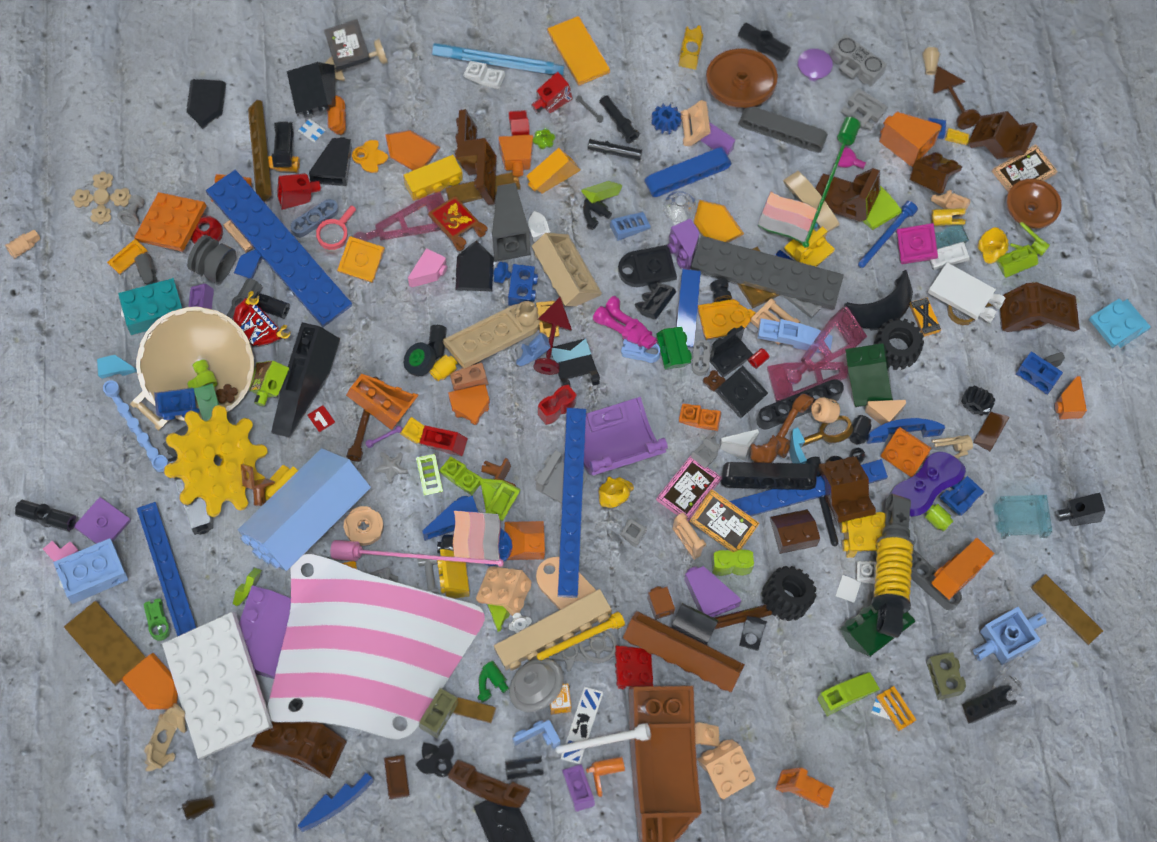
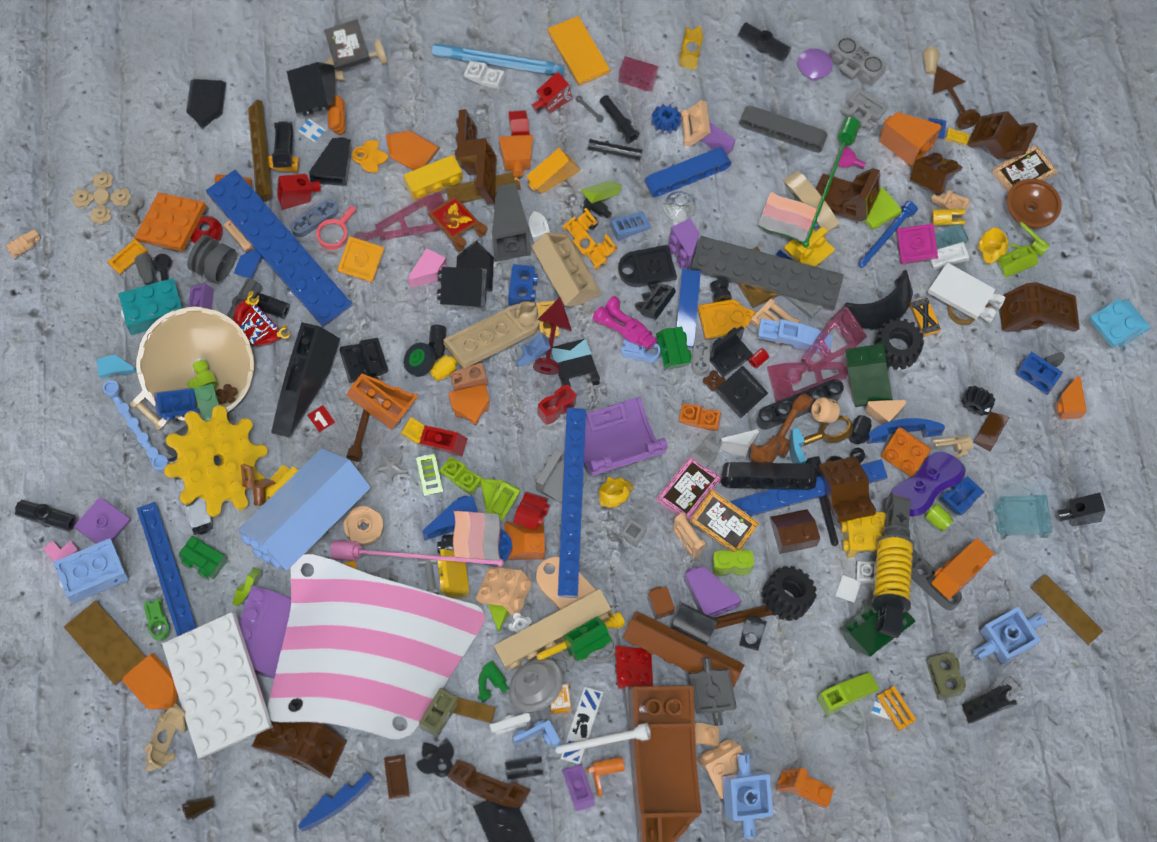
lime torso [249,360,289,407] -> none
medium lavender hinge [366,425,403,448] -> none
dark orange bracket [481,458,516,487] -> none
blue plant [493,261,511,283] -> none
clear neon green plant [533,129,555,149] -> none
light orange tile [693,199,744,243] -> none
dark orange dish [706,48,778,108] -> none
none -> black plate [153,254,172,281]
none -> green brick [179,536,227,580]
none -> black slope [339,338,388,383]
none -> black slope [437,266,488,307]
none -> white plate [490,712,531,737]
none -> red brick [513,491,550,531]
none -> light orange piece [563,208,618,270]
none -> green brick [563,616,612,661]
none -> clear pink brick [618,56,659,92]
none -> dark grey plate [689,657,737,726]
none -> light blue brick [722,753,773,839]

